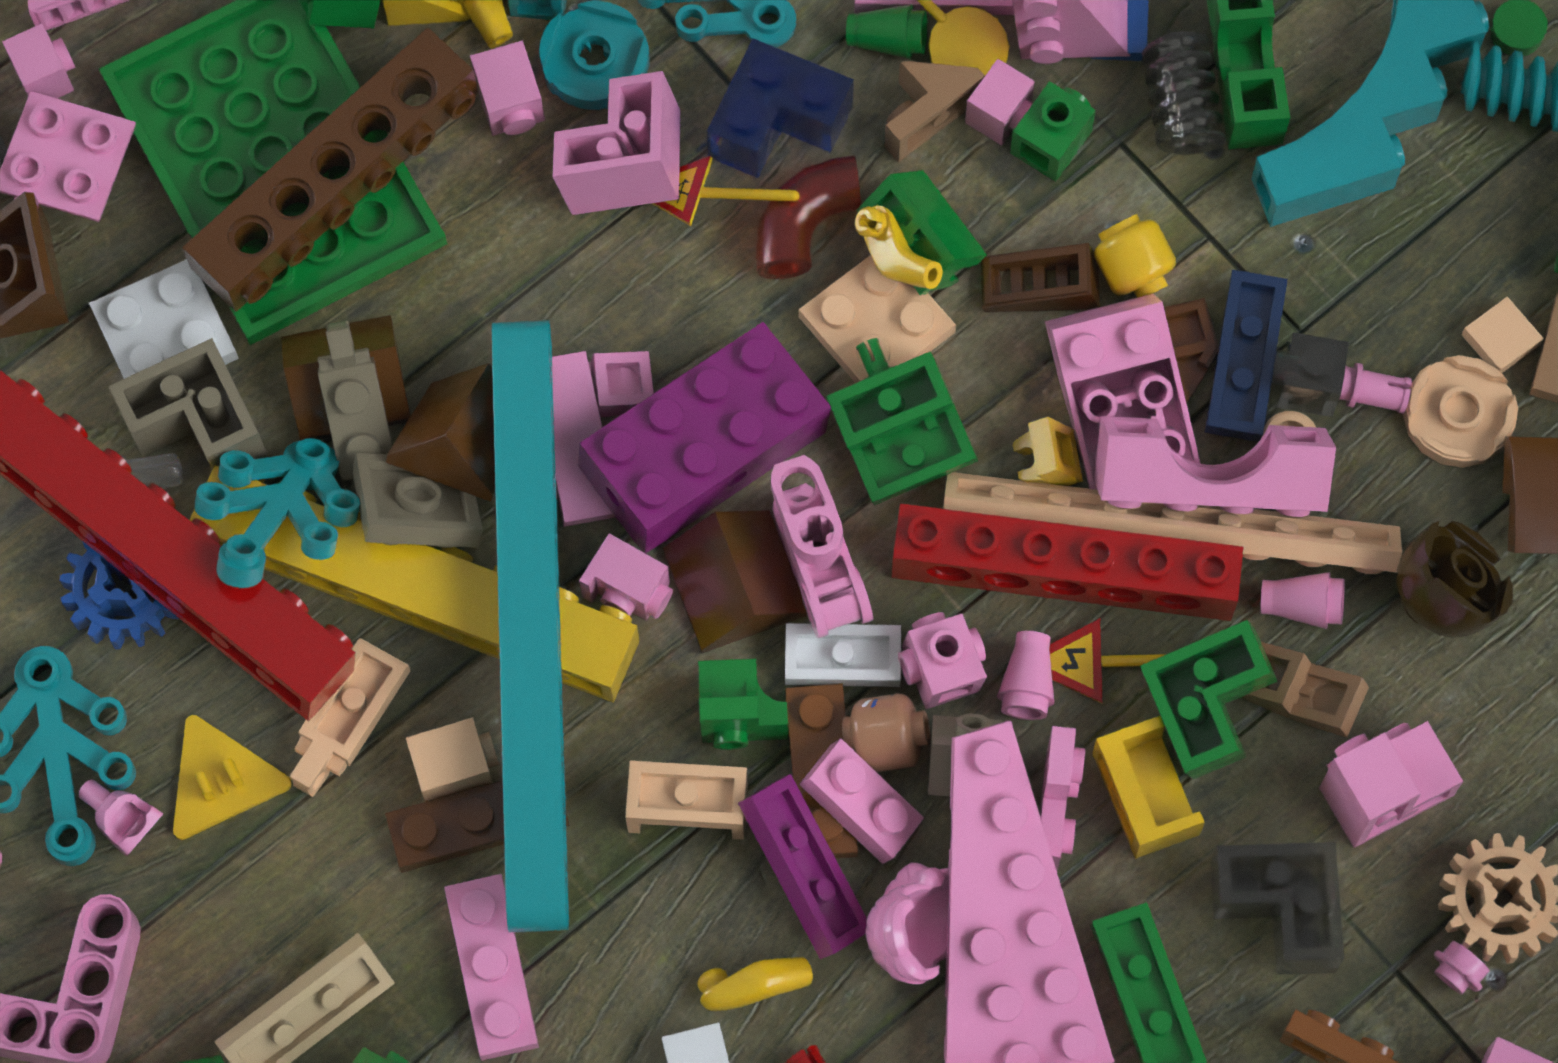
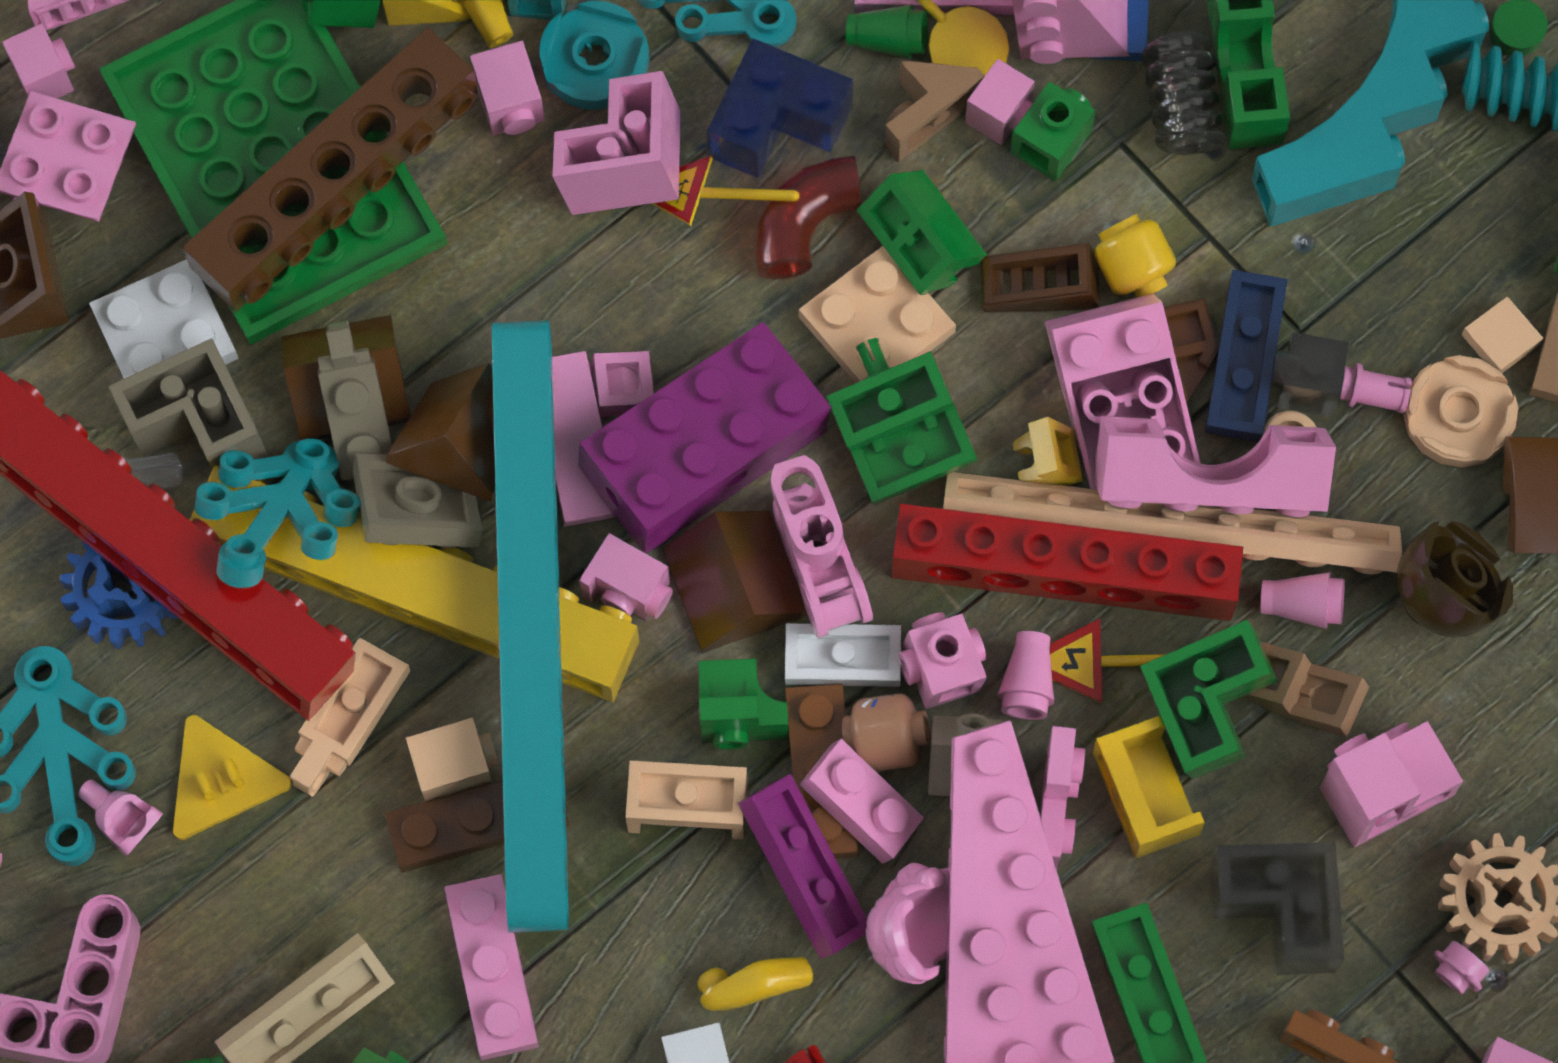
yellow arm [855,205,943,289] -> none

